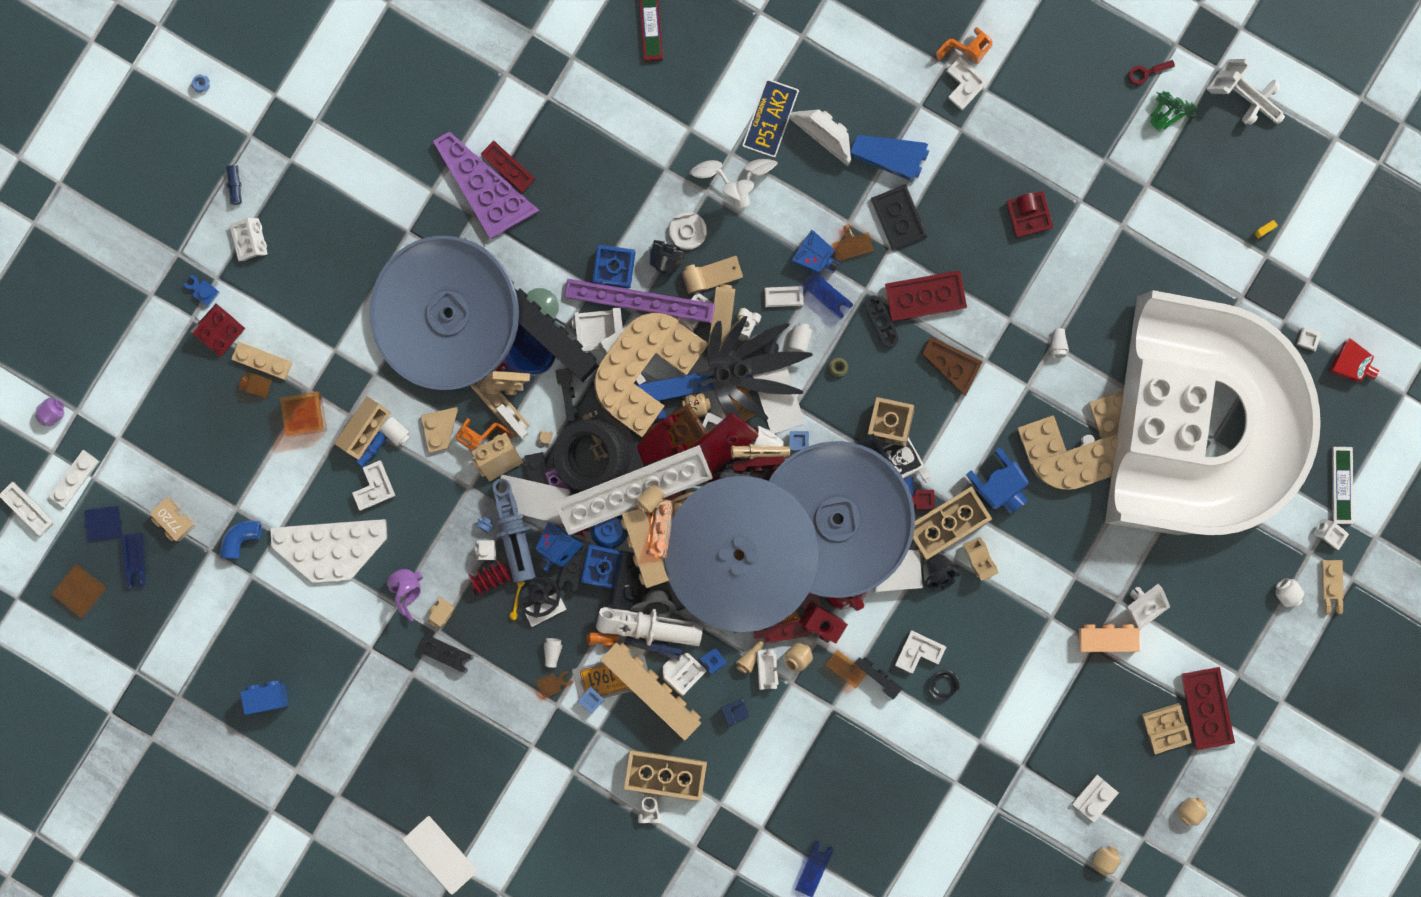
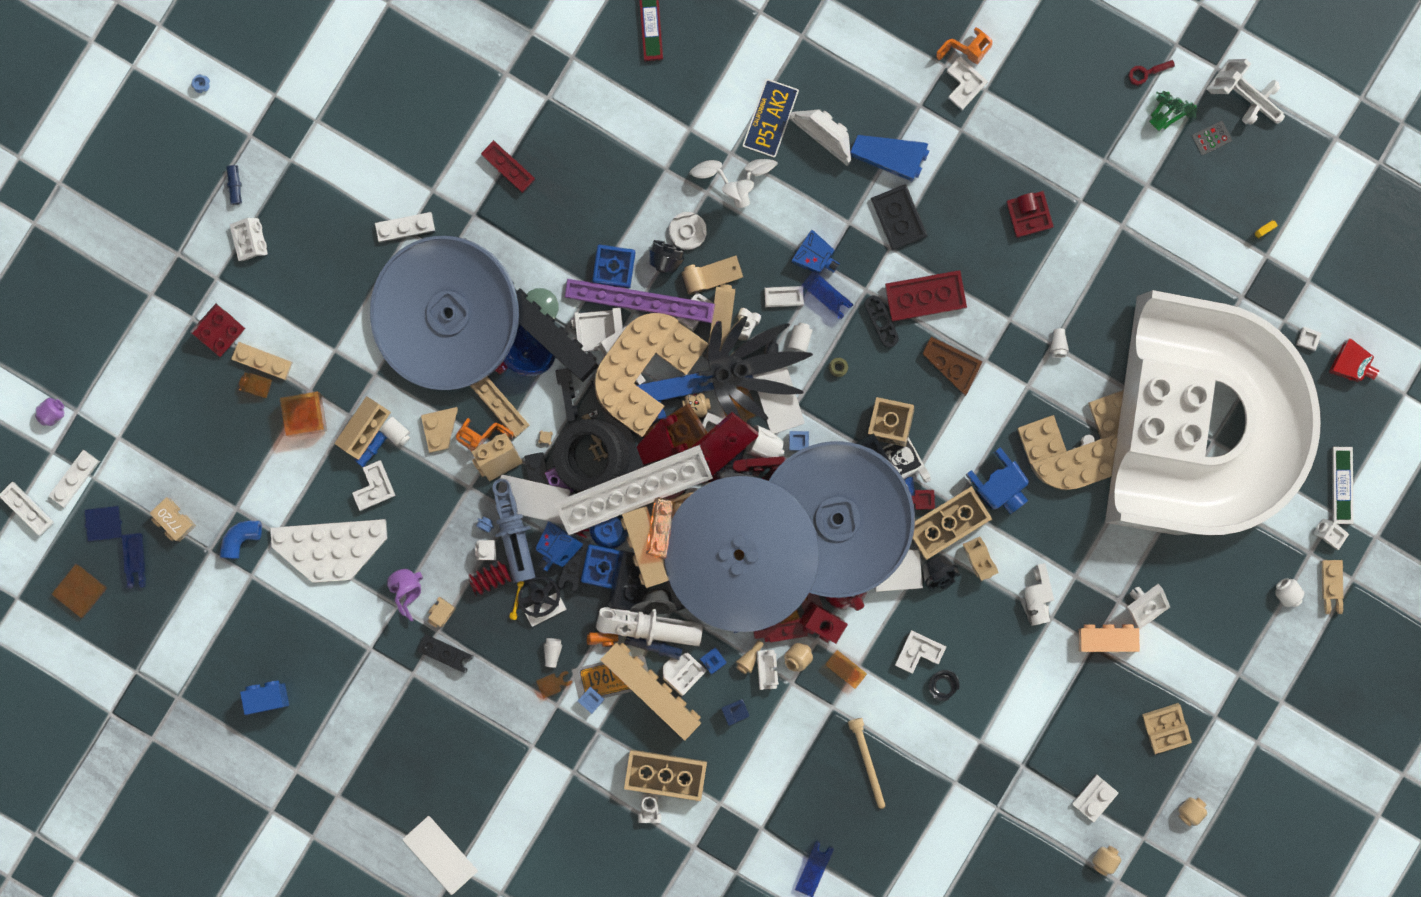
blue plate [184,275,220,307] -> none
medium lavender wing [433,132,540,240] -> none
tan slope [480,371,530,395] -> none
white plate [496,404,528,439] -> none
tan brick [636,485,665,513] -> none
tan pin [731,444,790,460] -> none
clear orange plate [832,224,874,262] -> none
black plate [854,656,903,700] -> none
dark red plate [1181,667,1235,750] -> none
none -> white plate [375,212,435,243]
none -> tan piece [848,718,885,809]
none -> white plate [1021,563,1055,626]
none -> dark grey sticker [1192,121,1232,155]

